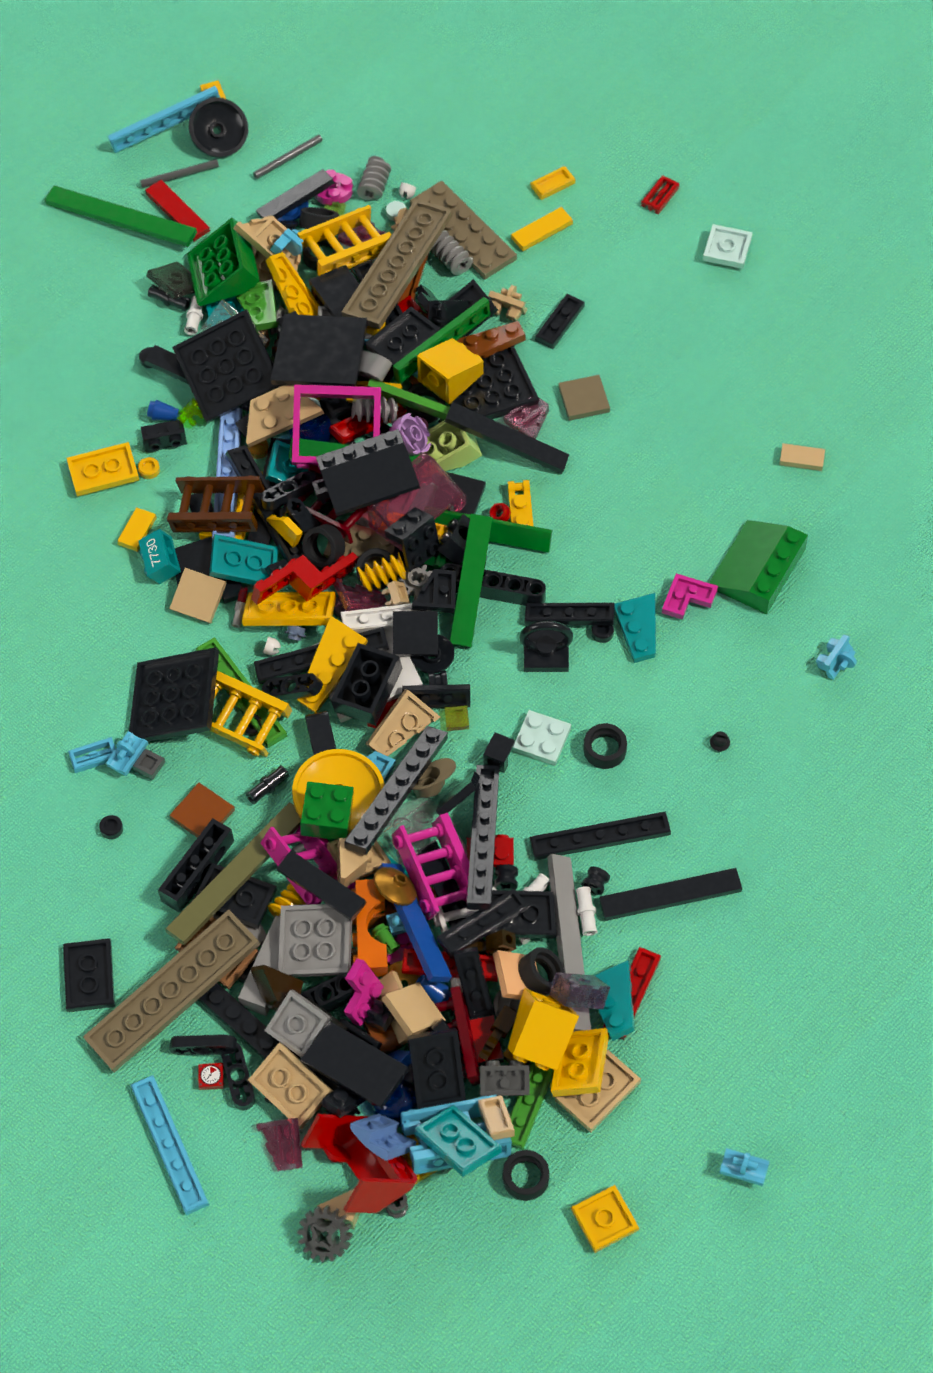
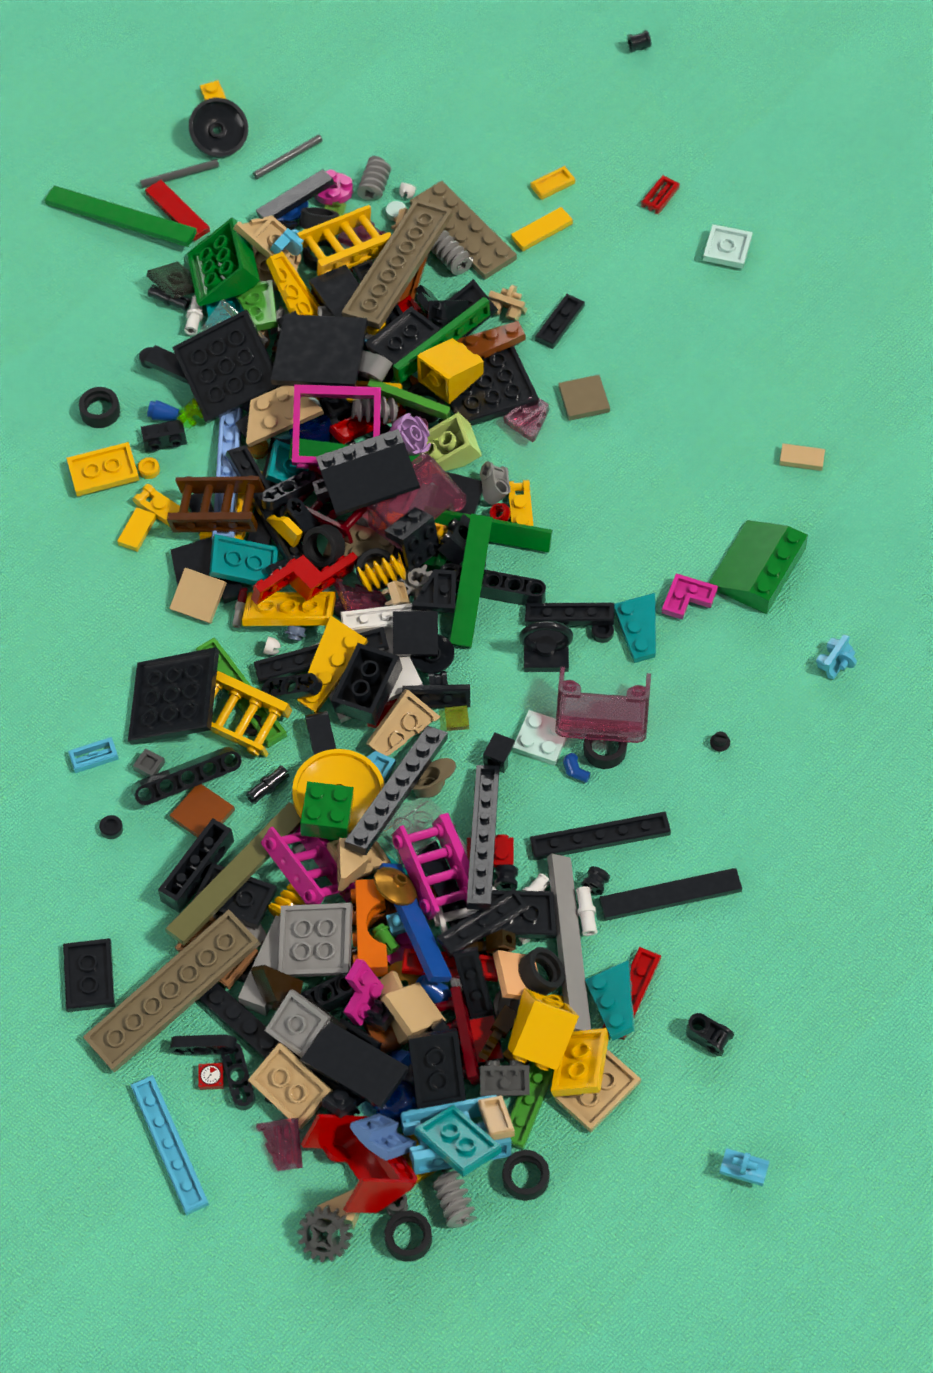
medium azure hips [106,731,148,776] -> none
medium azure tile [108,86,220,153] -> none
teal brick [138,529,181,584] -> none
black tile [277,850,367,922] -> none
black tile [436,771,480,815] -> none
black tile [444,402,569,474] -> none
clear purple brick [549,972,610,1009] -> none
yellow plate [571,1185,639,1253] -> none
none -> black tyre [78,387,120,428]
none -> yellow plate [132,483,189,533]
none -> black beam [132,747,242,805]
none -> black tyre [384,1210,432,1262]
none -> light grey piece [433,1170,477,1228]
none -> light grey piece [480,461,511,505]
none -> clear pink windscreen [555,667,651,743]
none -> blue arm [563,753,591,783]
none -> black bush [627,30,651,52]
none -> black piece [686,1013,734,1056]

